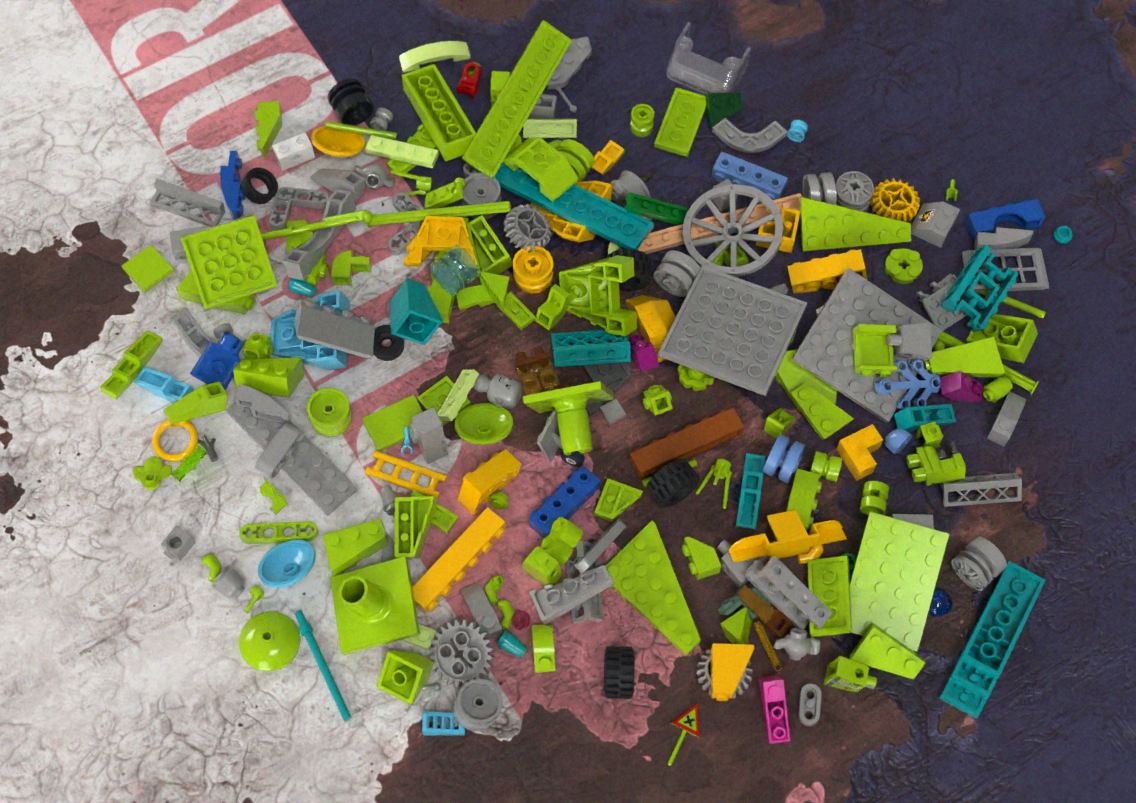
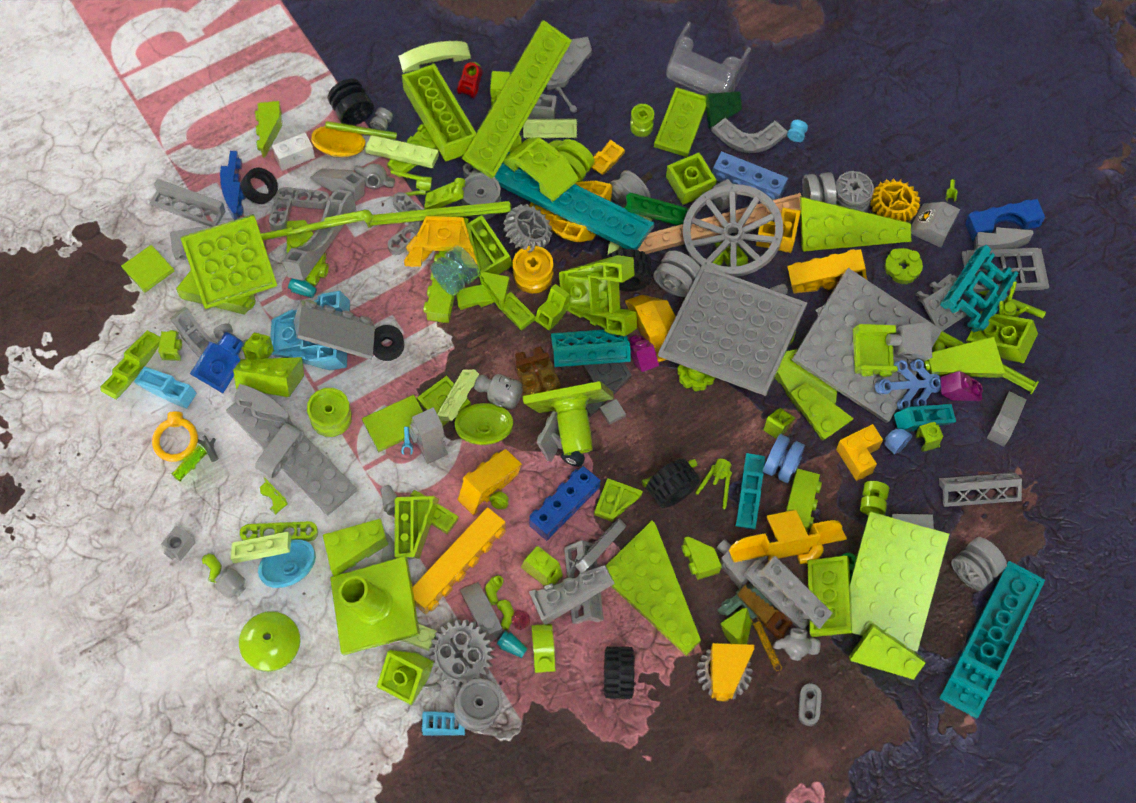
lime plate [133,456,172,490] -> none
lime slope [164,381,228,424] -> none
lime hand [244,585,264,614] -> none
teal bar [294,610,352,721] -> none
lime brick [331,250,371,285] -> none
yellow bar [365,450,447,498] -> none
teal slope [389,278,443,346] -> none
lime brick [540,517,583,565] -> none
dark orange brick [629,408,744,480] -> none
lime brick [643,385,673,416] -> none
piece [668,703,699,766] -> none
dark pink slope [758,675,790,744] -> none
lime wheel [810,451,843,483] -> none
lime torso [824,656,877,692] -> none
lime hips [907,441,966,486] -> none
clear blue hair [928,587,953,617] -> none
lime brick [983,376,1013,403] -> none
teal plate [1053,226,1072,244] -> none
none -> lime brick [158,330,182,361]
none -> yellowish green plate [231,532,291,563]
none -> lime brick [666,153,716,205]
none -> lime plant [998,281,1030,317]

